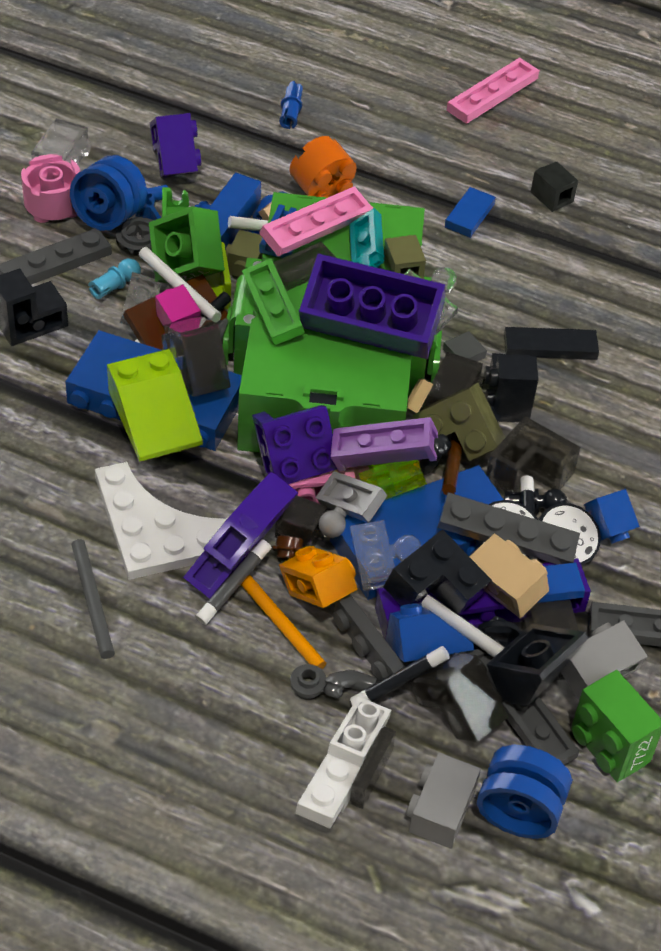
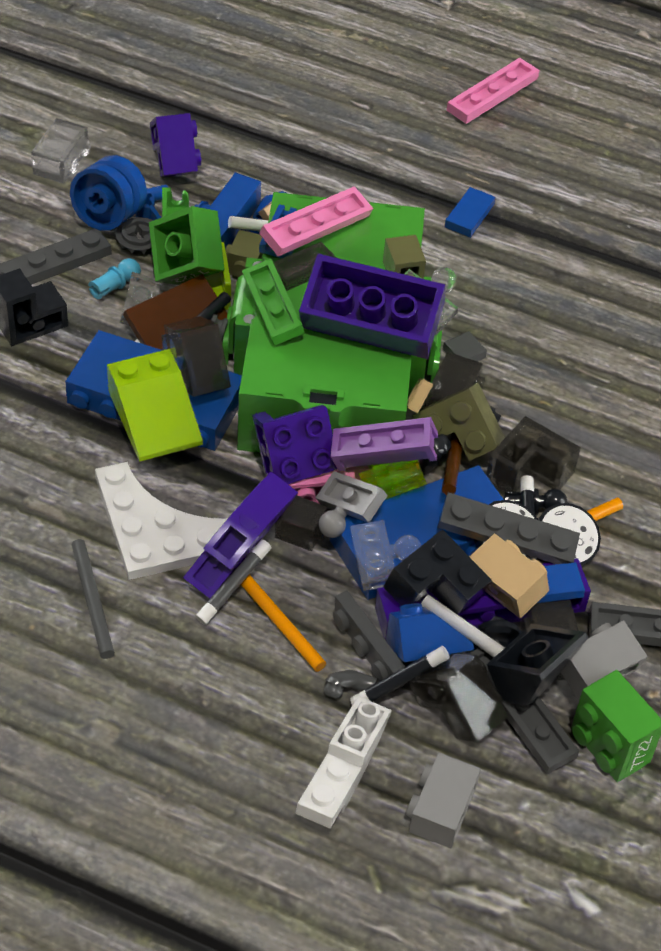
bright pink brick [21,154,81,223] -> none
white bar [139,247,222,323] -> none
dark pink brick [155,284,202,342] -> none
reddish brown plate [272,536,304,560] -> none
blue axle [279,81,303,129] -> none
light orange brick [279,546,358,608] -> none
orange brick [289,136,357,198] -> none
dark grey plate [290,664,326,699] -> none
teal hinge [350,208,384,268] -> none
clear smoke tile [350,726,396,809] -> none
blue wheel [476,744,573,839] -> none
black brick [484,353,538,423] -> none
black tile [504,327,599,360] -> none
pearl dark grey brick [531,161,578,212] -> none
blue brick [584,489,640,544] -> none

